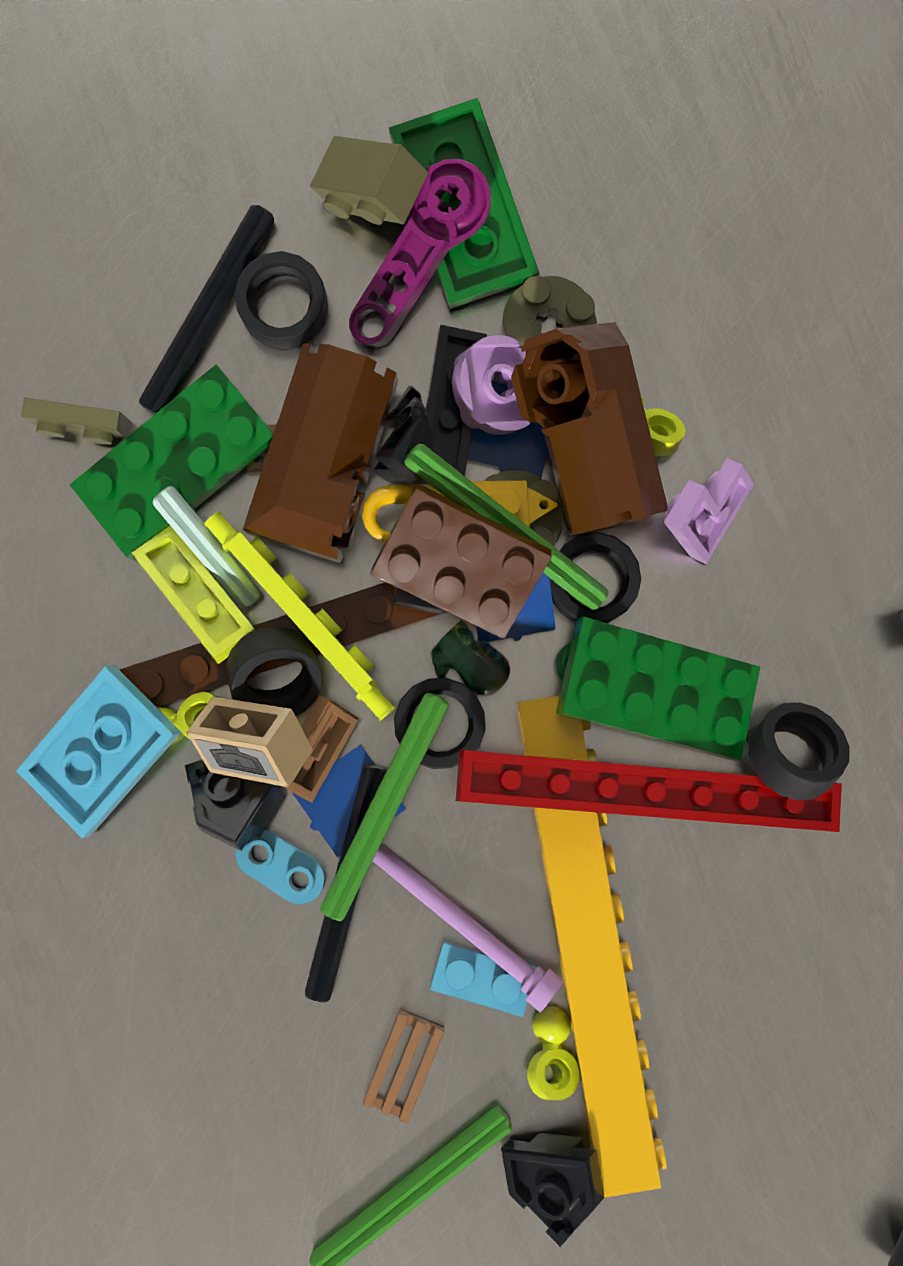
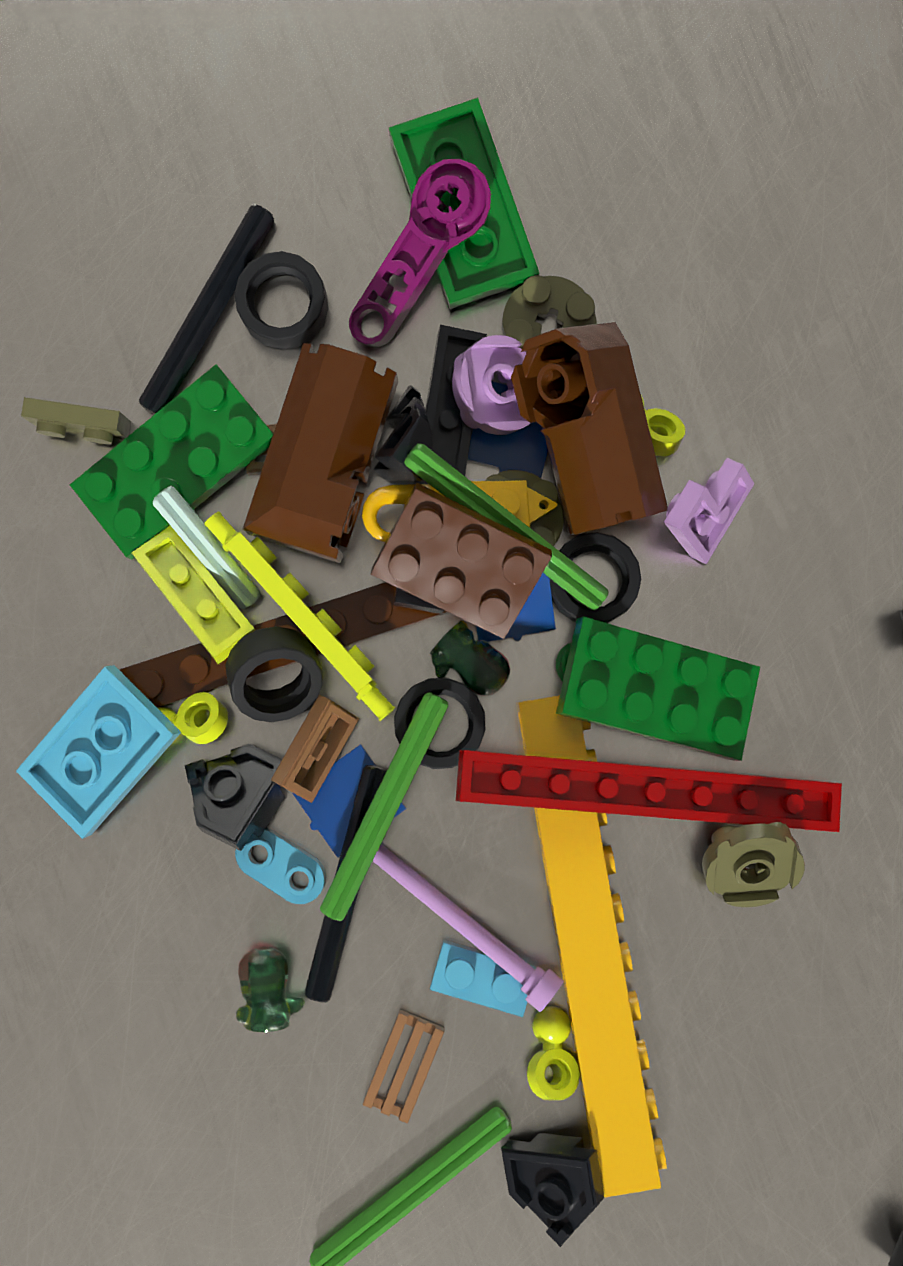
tan brick [186,697,313,787] -> none
olive brick [310,136,429,225] -> none
black tyre [748,702,850,800] -> none
none -> clear green animal [236,947,305,1032]
none -> olive plate [702,822,805,907]

